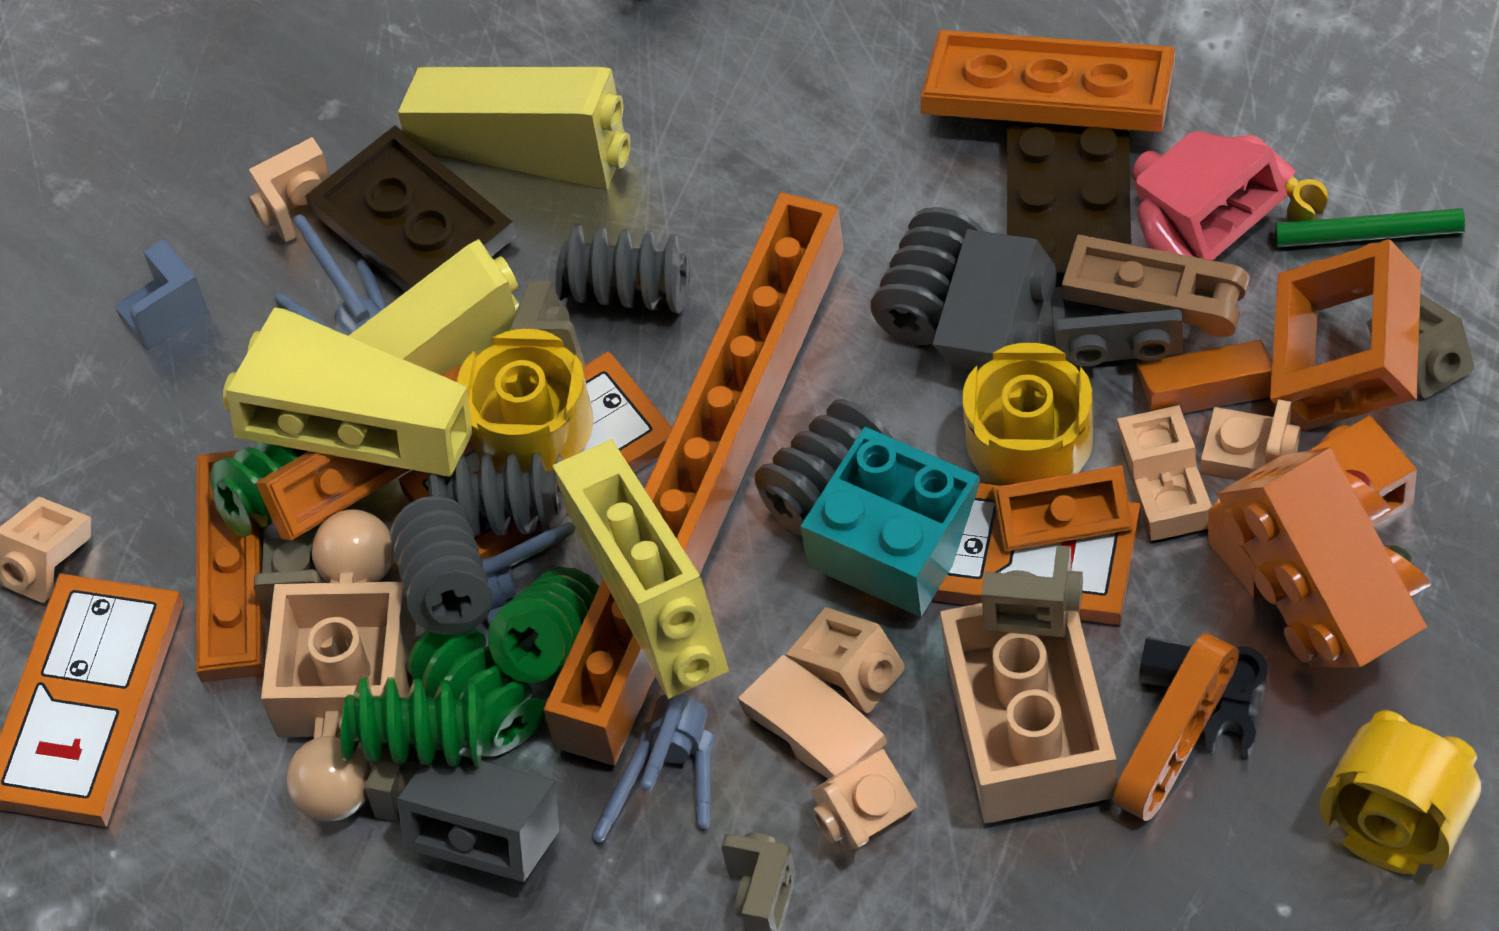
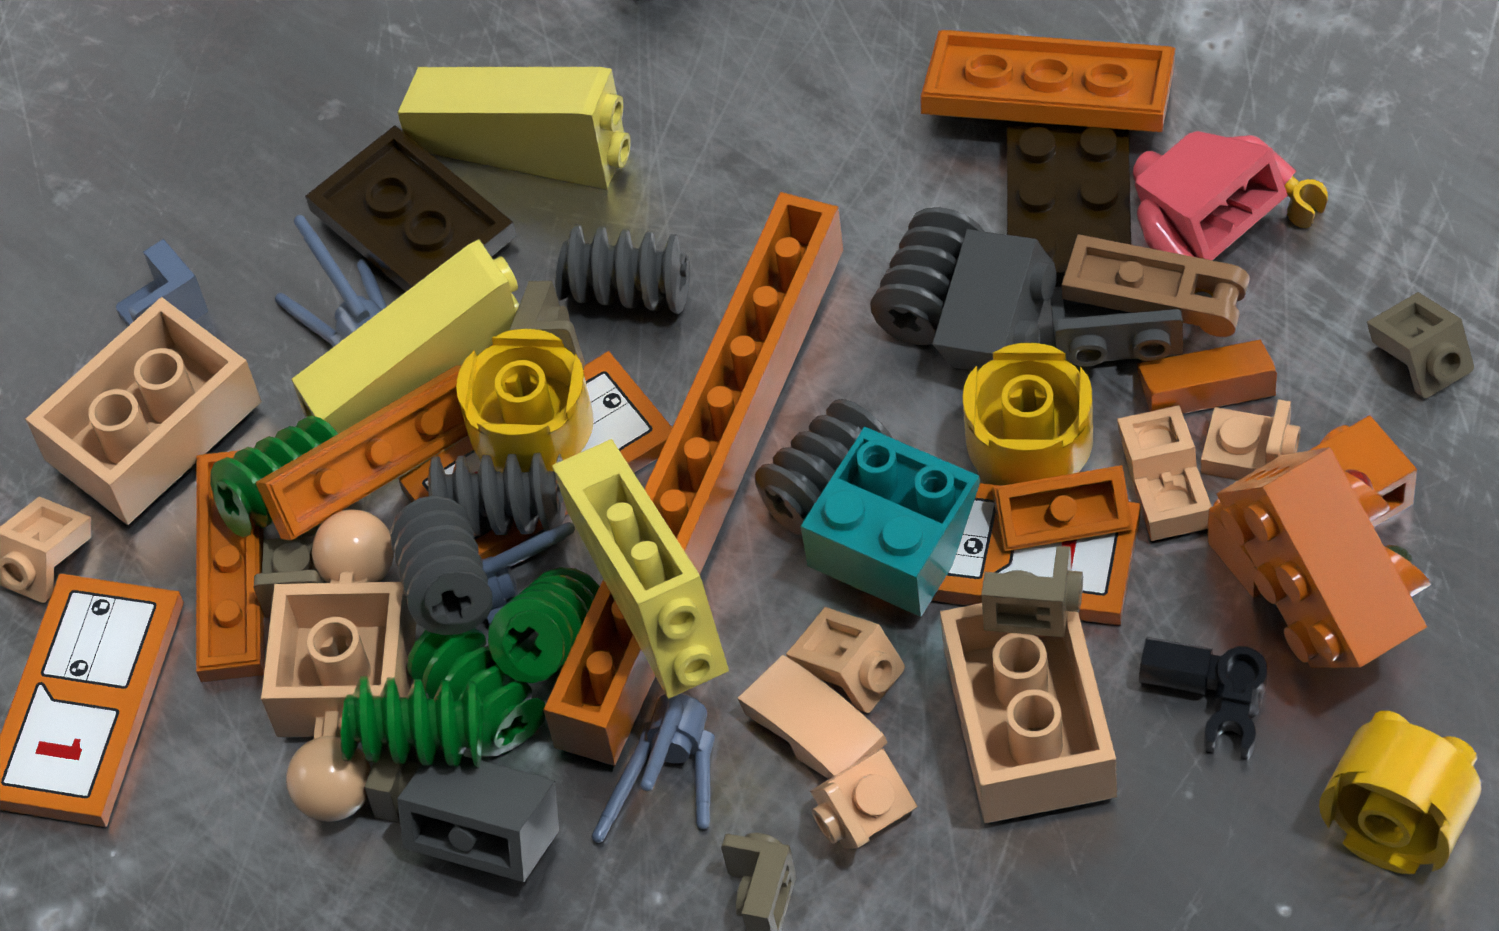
light yellow slope [223,307,473,477] -> none
light nougat bracket [248,137,330,243] -> none
orange beam [1114,633,1239,821] -> none
orange window [1270,239,1421,431] -> none
green bar [1275,208,1465,248] -> none
none -> light nougat brick [26,297,262,525]

